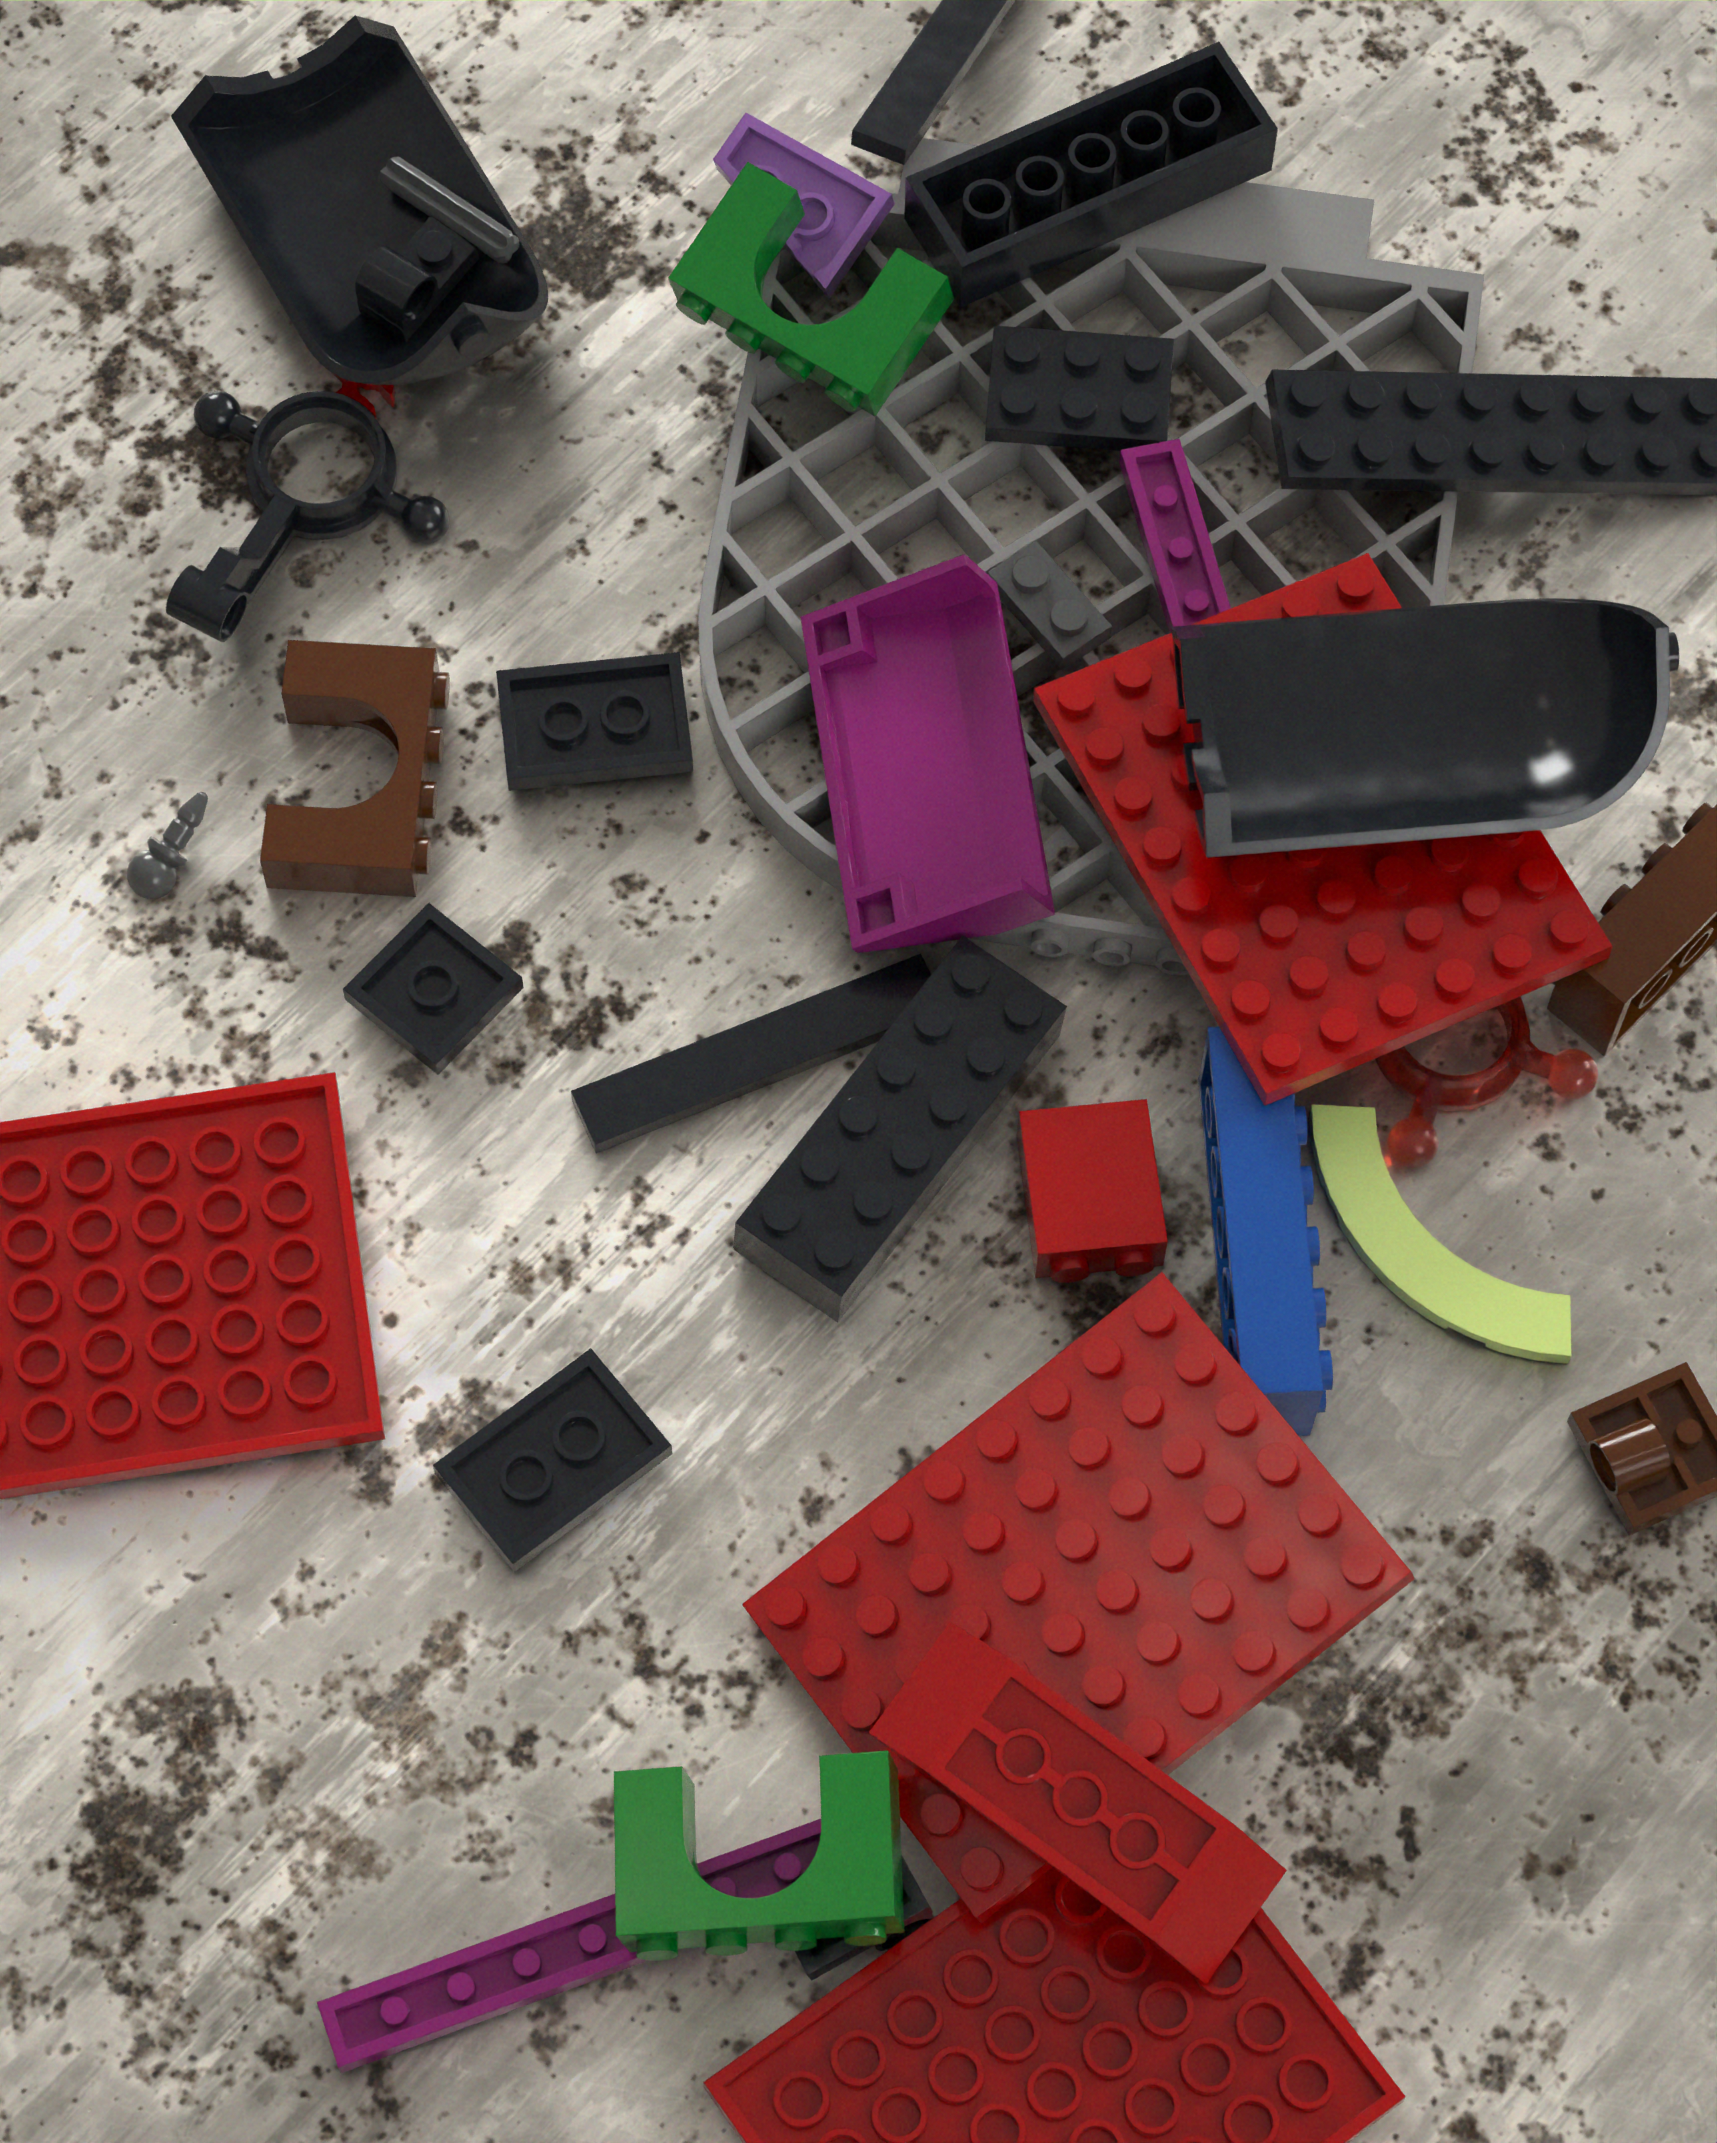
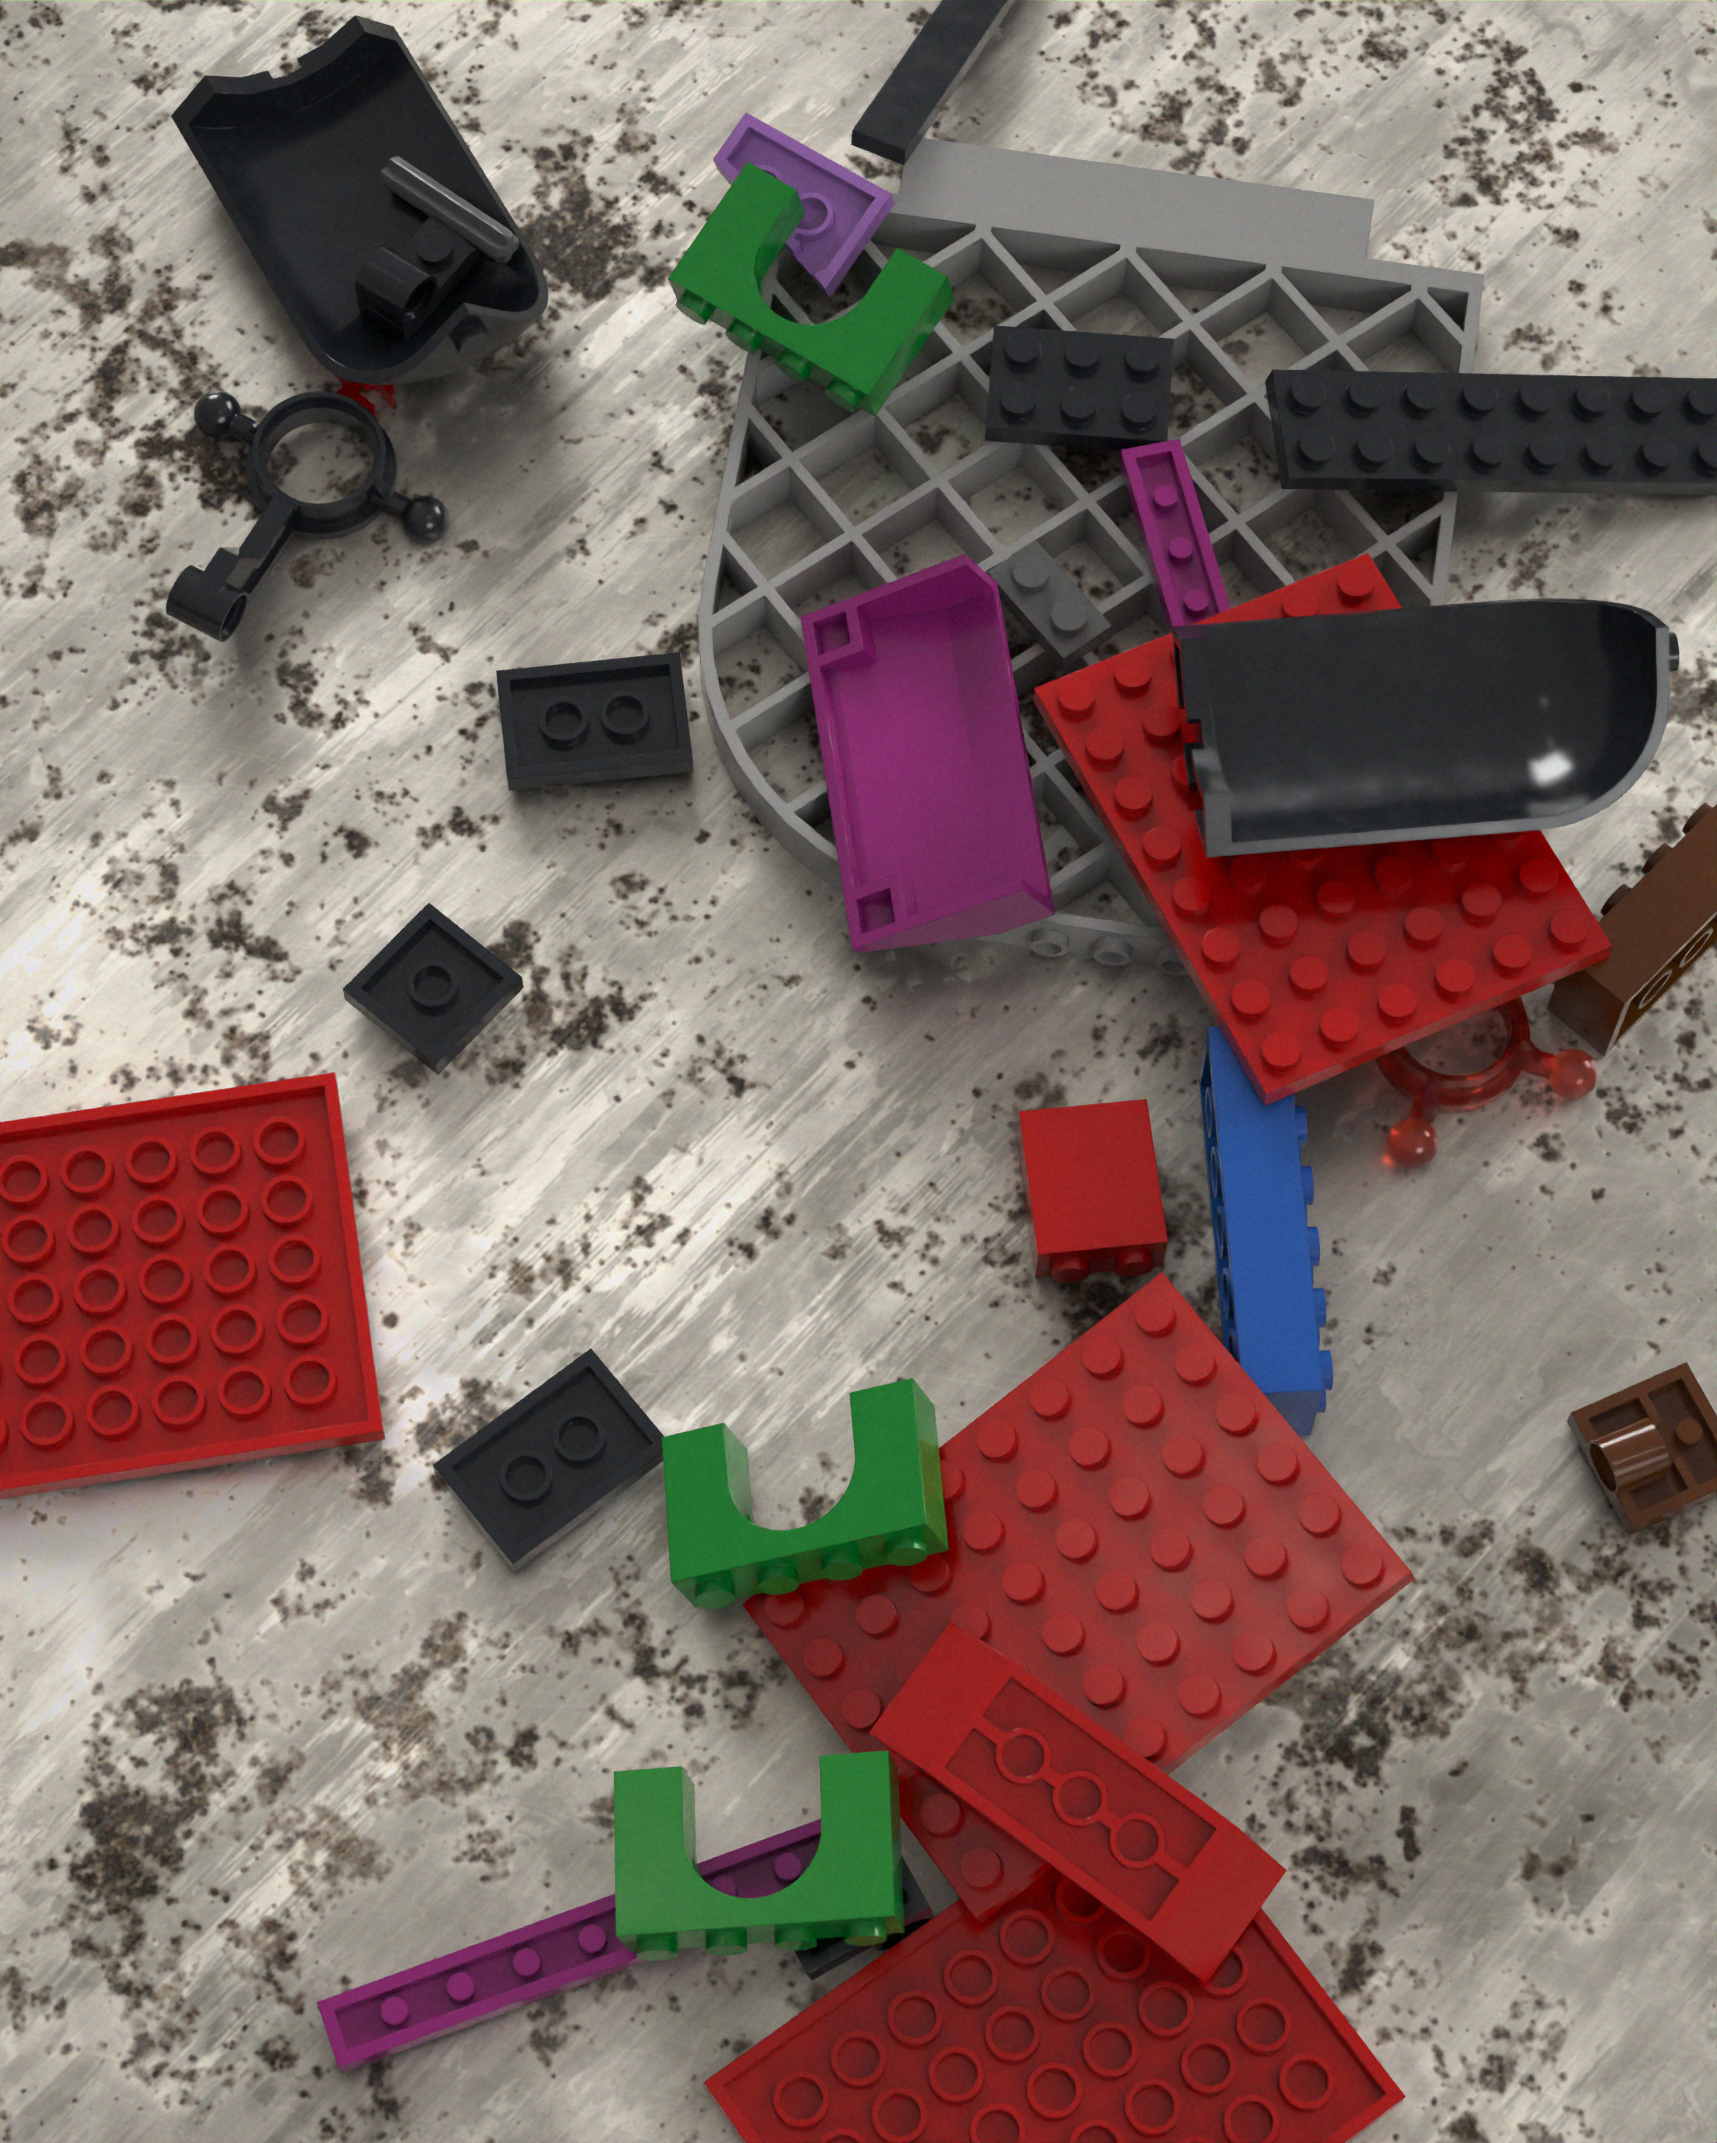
dark grey bar [127,792,208,899] -> none
reddish brown arch [260,640,450,897] -> none
black tile [571,953,931,1153] -> none
black brick [733,935,1067,1323] -> none
black brick [904,42,1278,308] -> none
yellowish green tile [1309,1104,1572,1364] -> none
none -> green arch [662,1378,949,1609]

